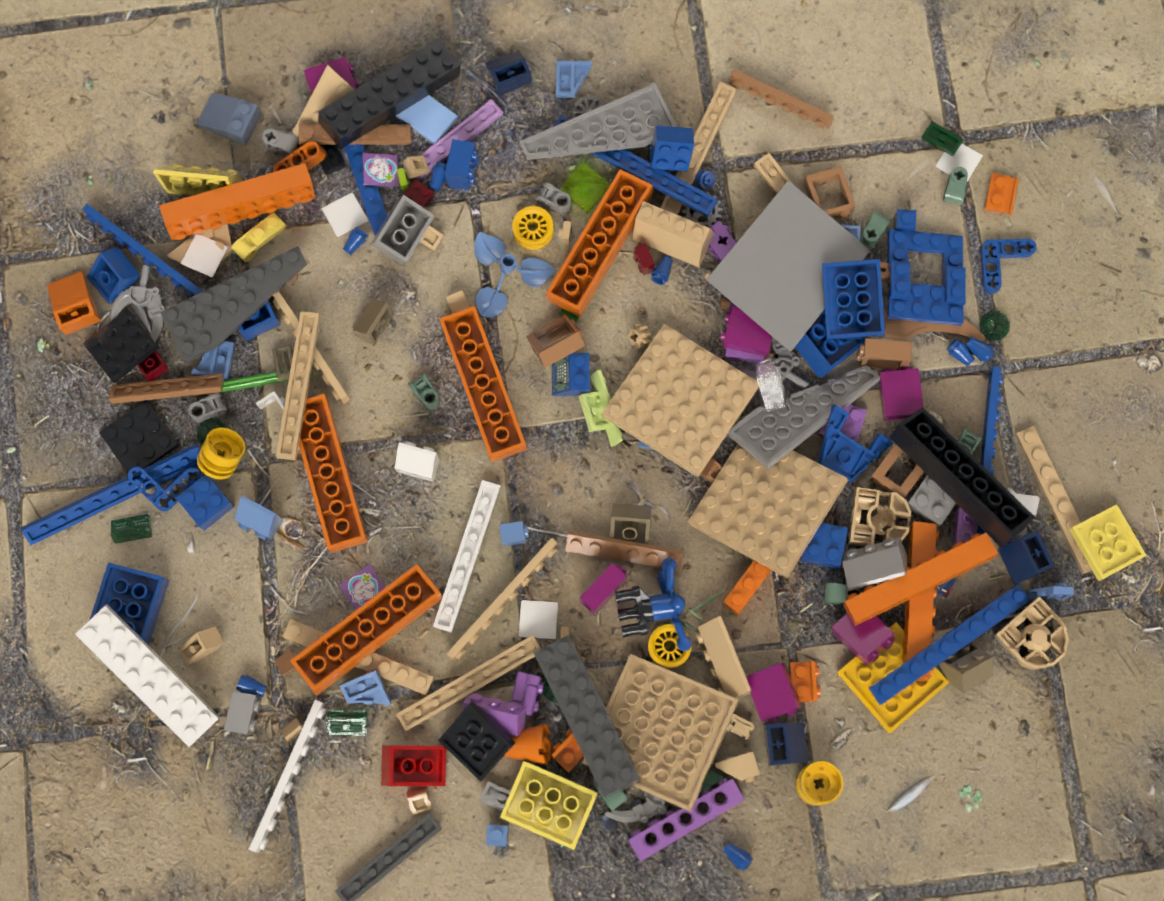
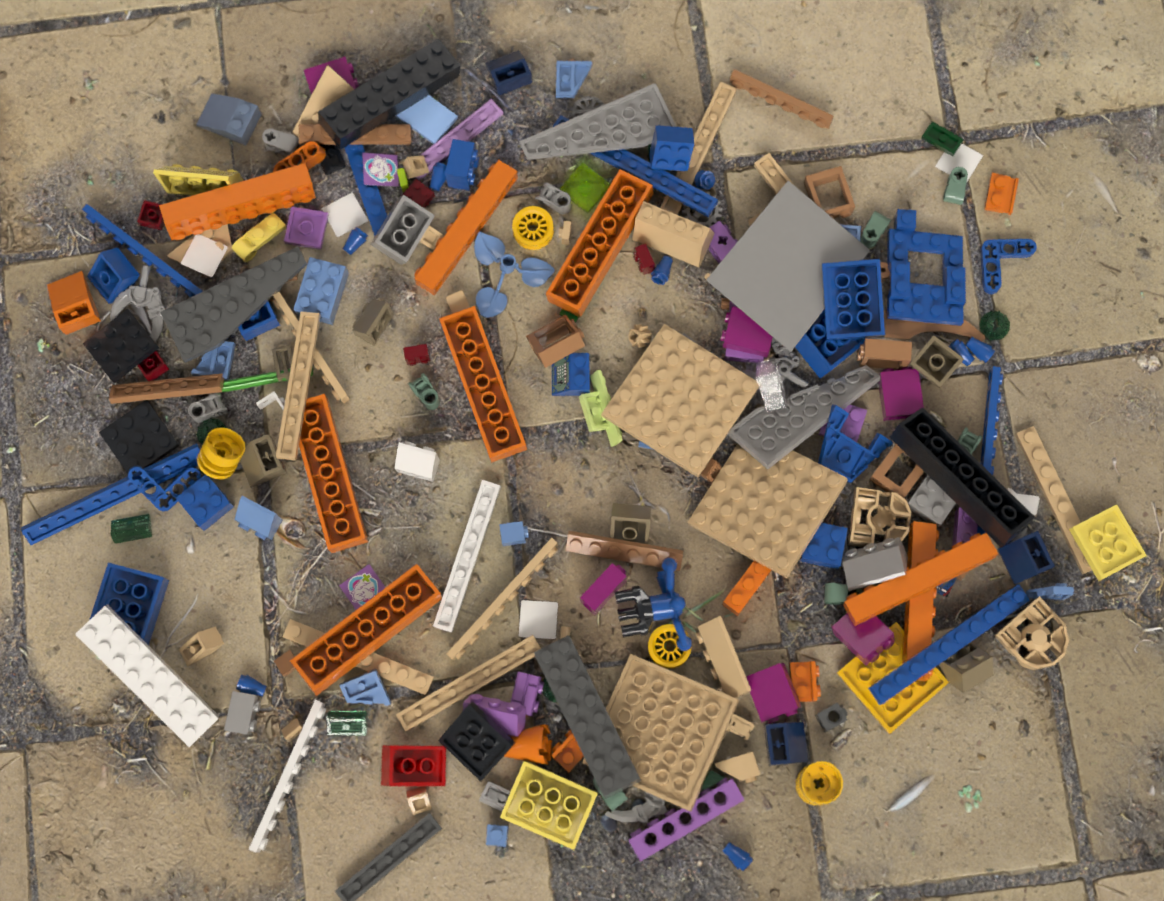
none -> dark red piece [137,200,164,231]
none -> dark tan slope [240,434,286,488]
none -> medium lavender plate [284,207,329,250]
none -> medium blue brick [293,257,349,325]
none -> dark red piece [403,344,431,366]
none -> orange brick [414,160,518,296]
none -> dark grey brick [815,702,848,733]
none -> dark tan slope [910,336,964,388]

